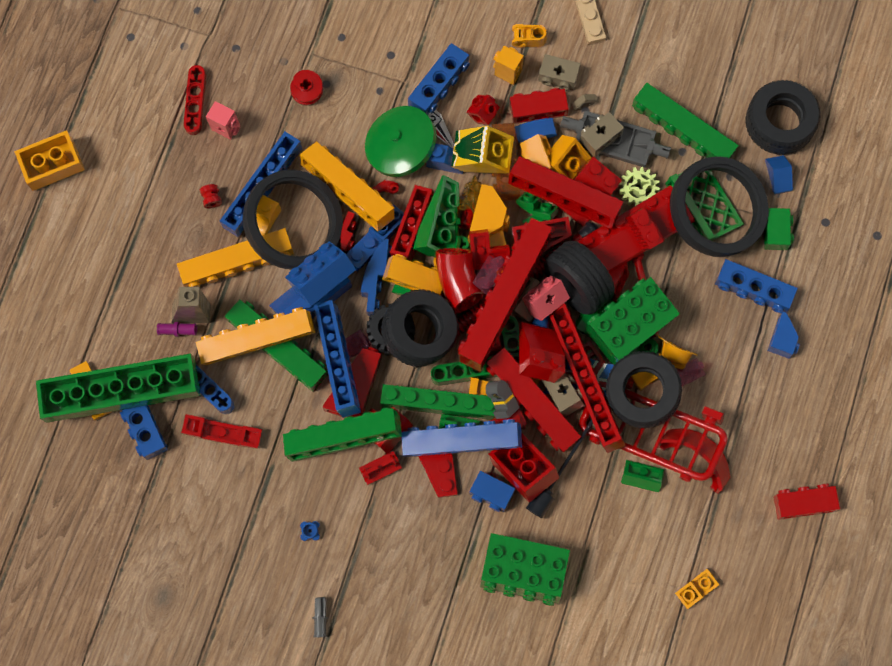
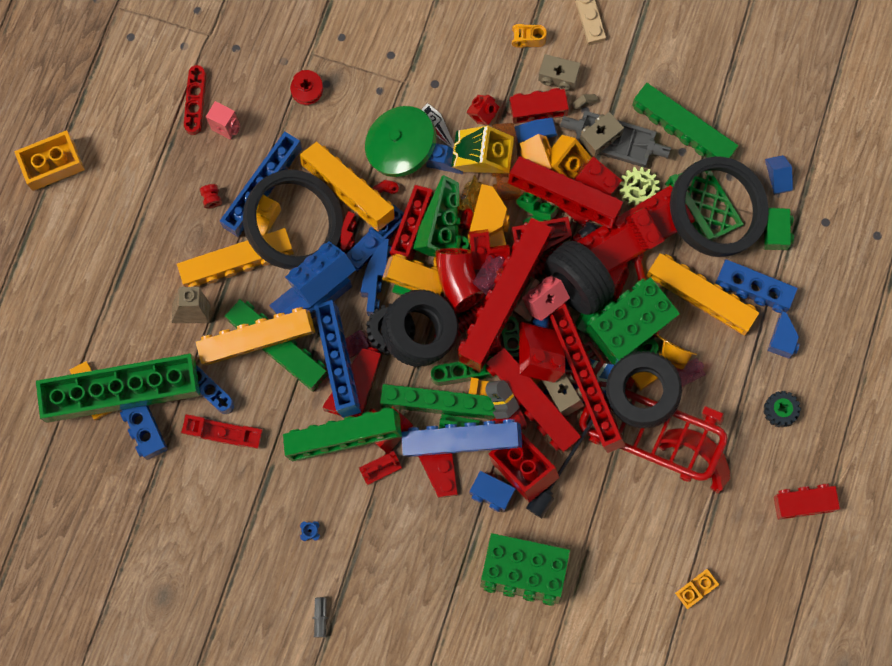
magenta pin [157,322,197,337] -> none
blue brick [408,43,470,115] -> none
light orange brick [493,46,524,85] -> none
green slope [621,460,664,492] -> none
black tyre [745,80,821,155] -> none
none -> light orange brick [646,253,759,336]
none -> black wheel [763,391,801,428]

